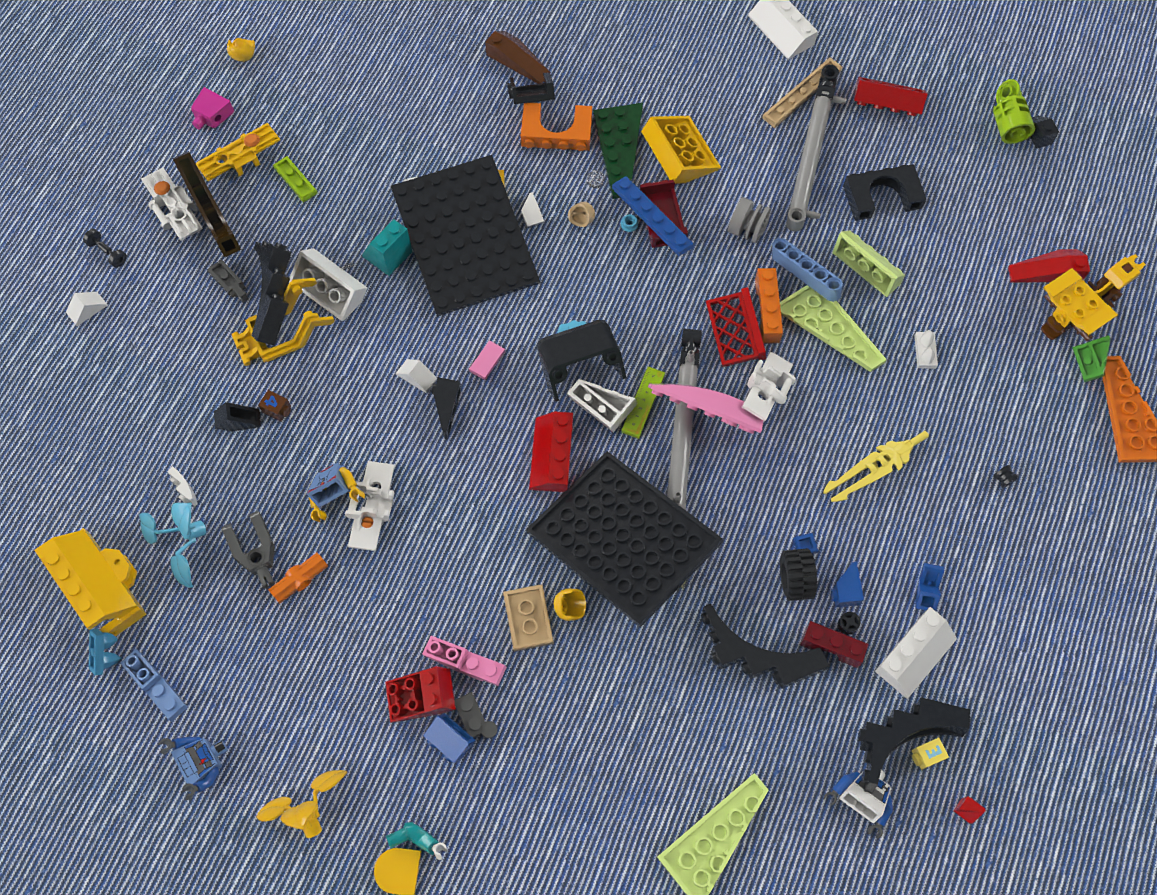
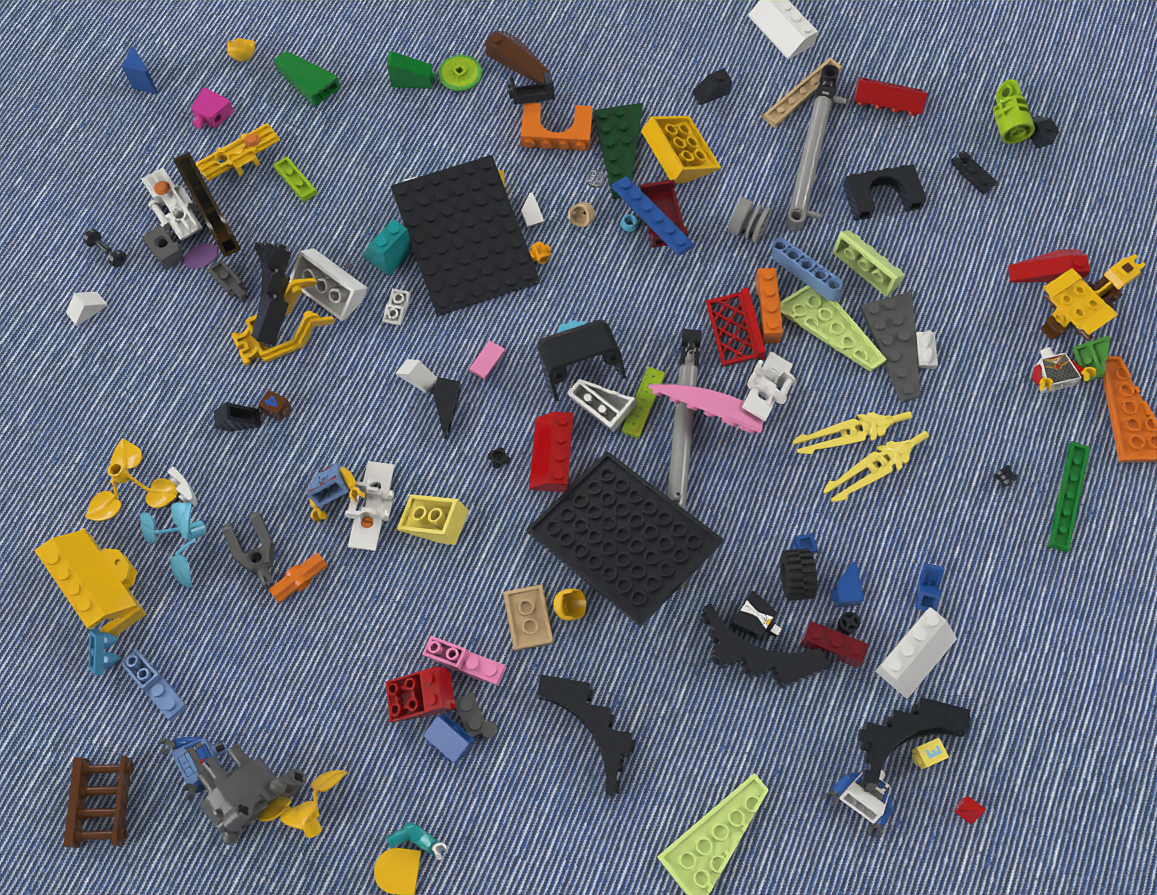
none -> reddish brown fence [63,756,134,848]
none -> yellow plant [85,438,178,521]
none -> blue slope [122,47,158,94]
none -> dark grey brick [142,225,184,270]
none -> medium lavender sticker [184,243,218,269]
none -> dark grey piece [197,743,307,845]
none -> green slope [273,51,341,107]
none -> white slope [382,288,411,326]
none -> green slope [387,51,436,89]
none -> light yellow slope [397,495,469,545]
none -> lime wheel [438,55,482,91]
none -> black plate [488,447,510,469]
none -> light orange gear [529,242,552,264]
none -> black arch [537,674,636,799]
none -> black slope [692,68,732,105]
none -> black torso [730,590,782,640]
none -> light yellow sword [793,411,912,454]
none -> dark grey wing [860,291,920,403]
none -> black hinge [951,151,997,194]
none -> torso [1032,347,1096,394]
none -> green tile [1047,441,1090,553]

